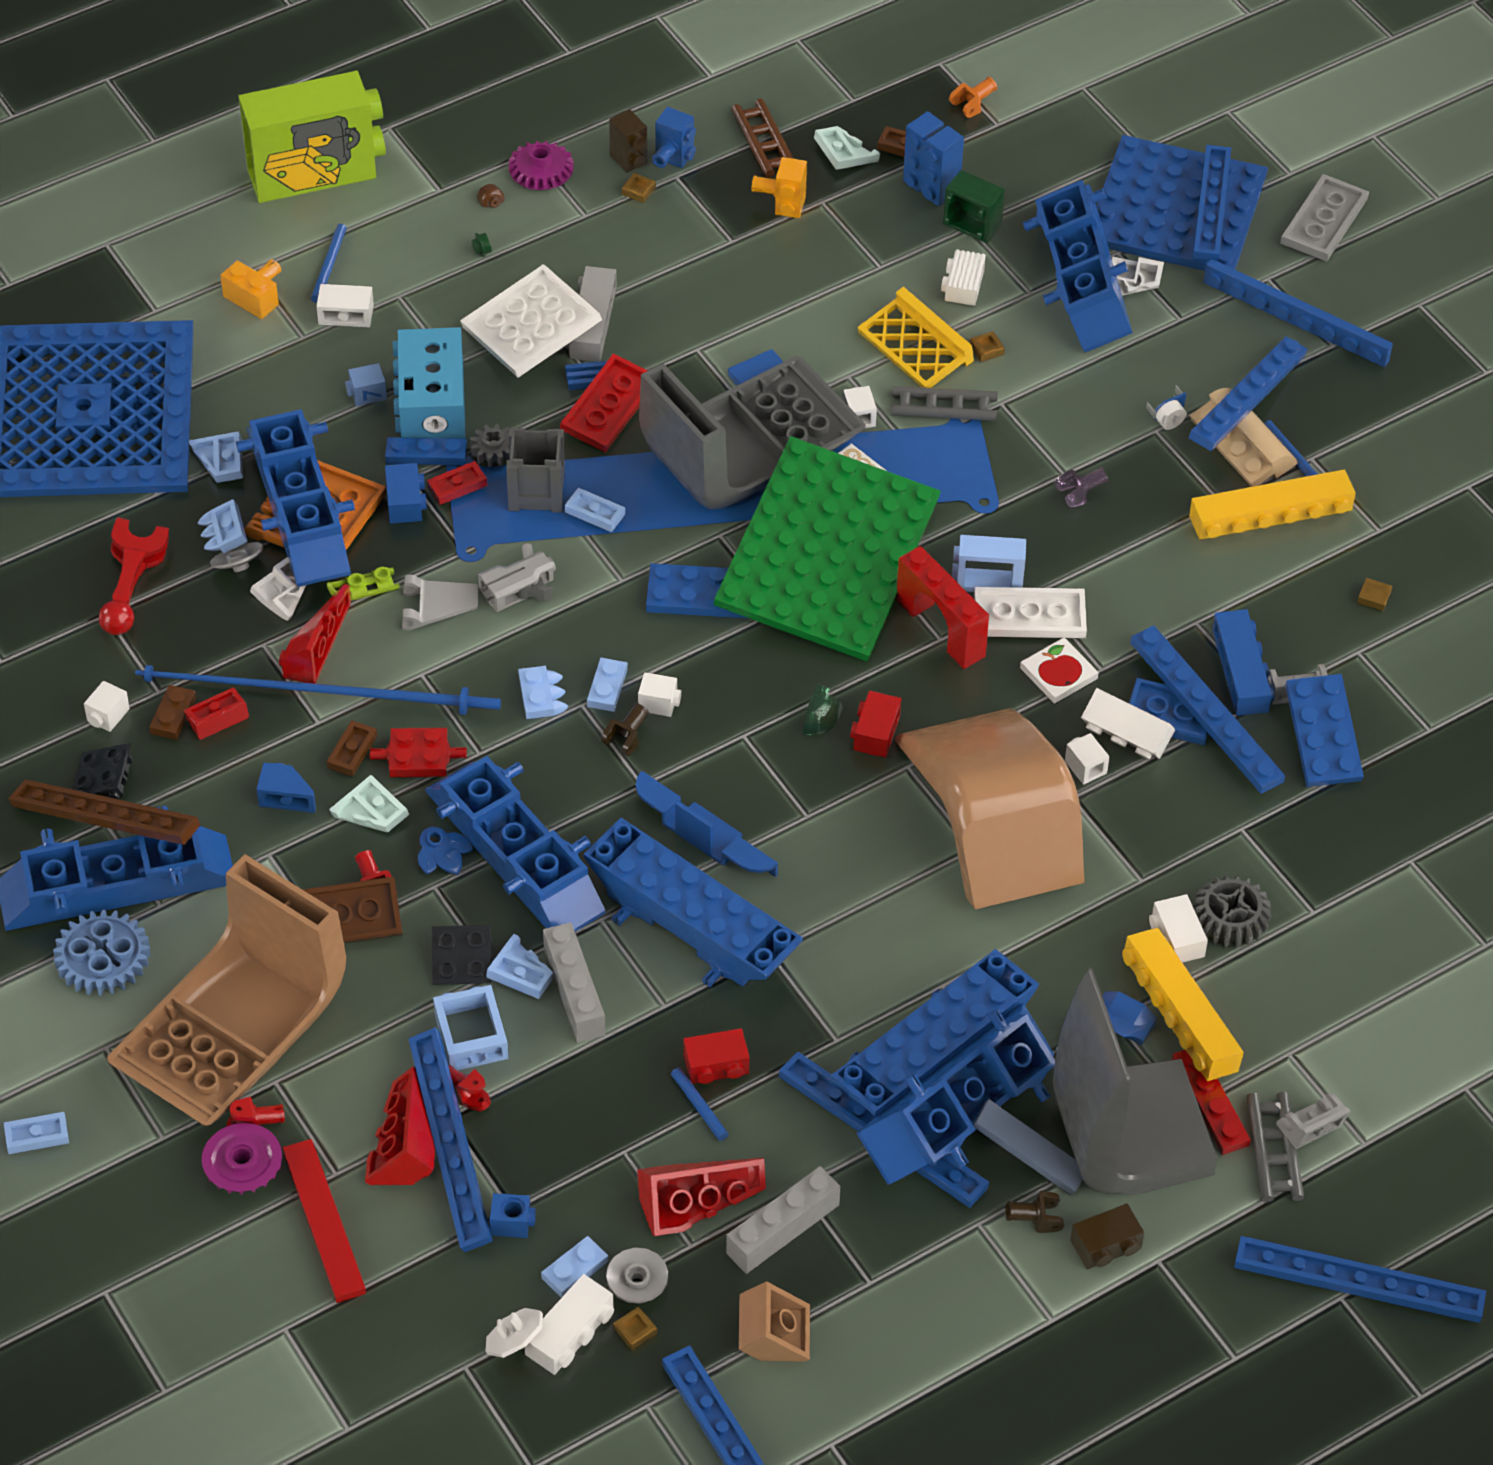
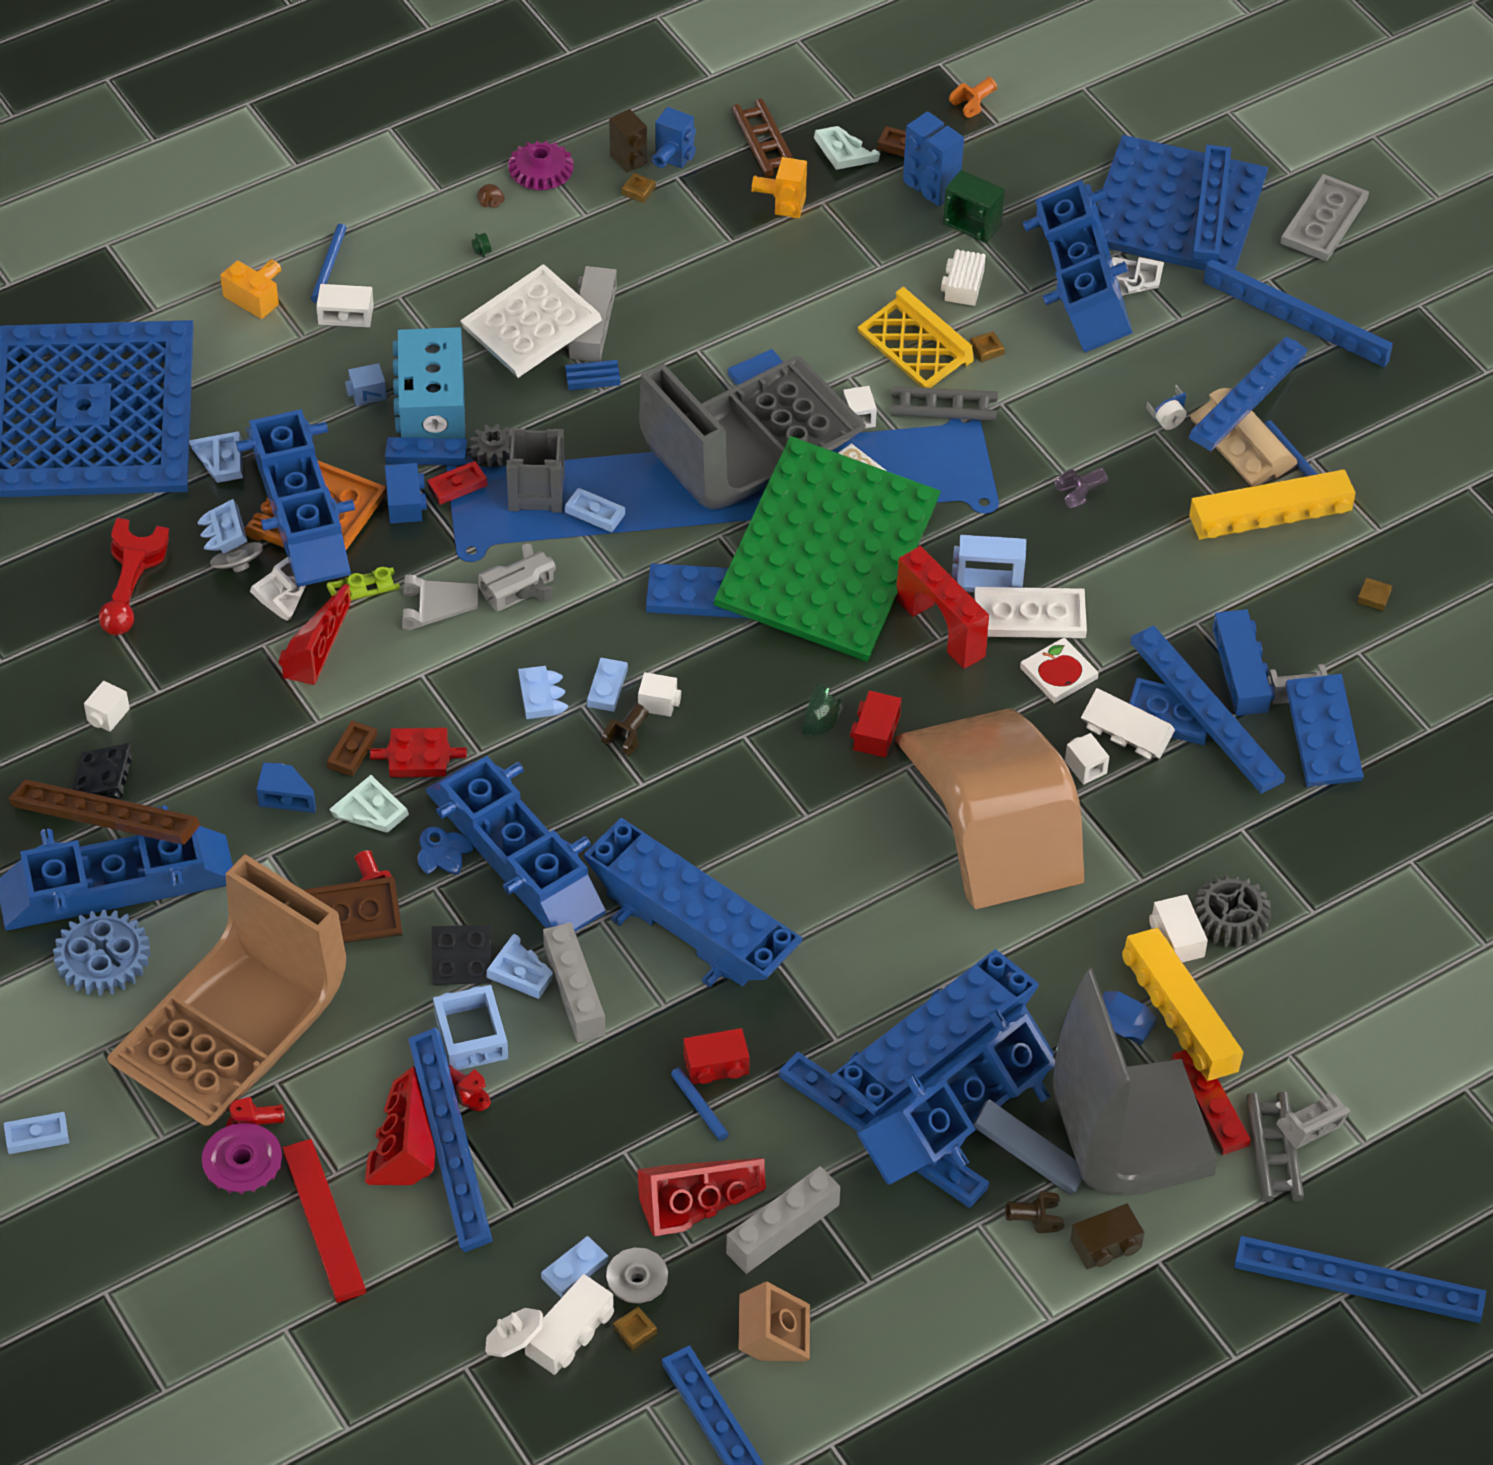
blue piece [135,665,501,715] -> none
reddish brown plate [149,685,196,740] -> none
red slope [184,687,249,740] -> none
lime brick [238,71,386,203] -> none
blue brick [490,1193,536,1238] -> none
red plate [560,353,648,453] -> none
blue piece [636,771,778,877] -> none

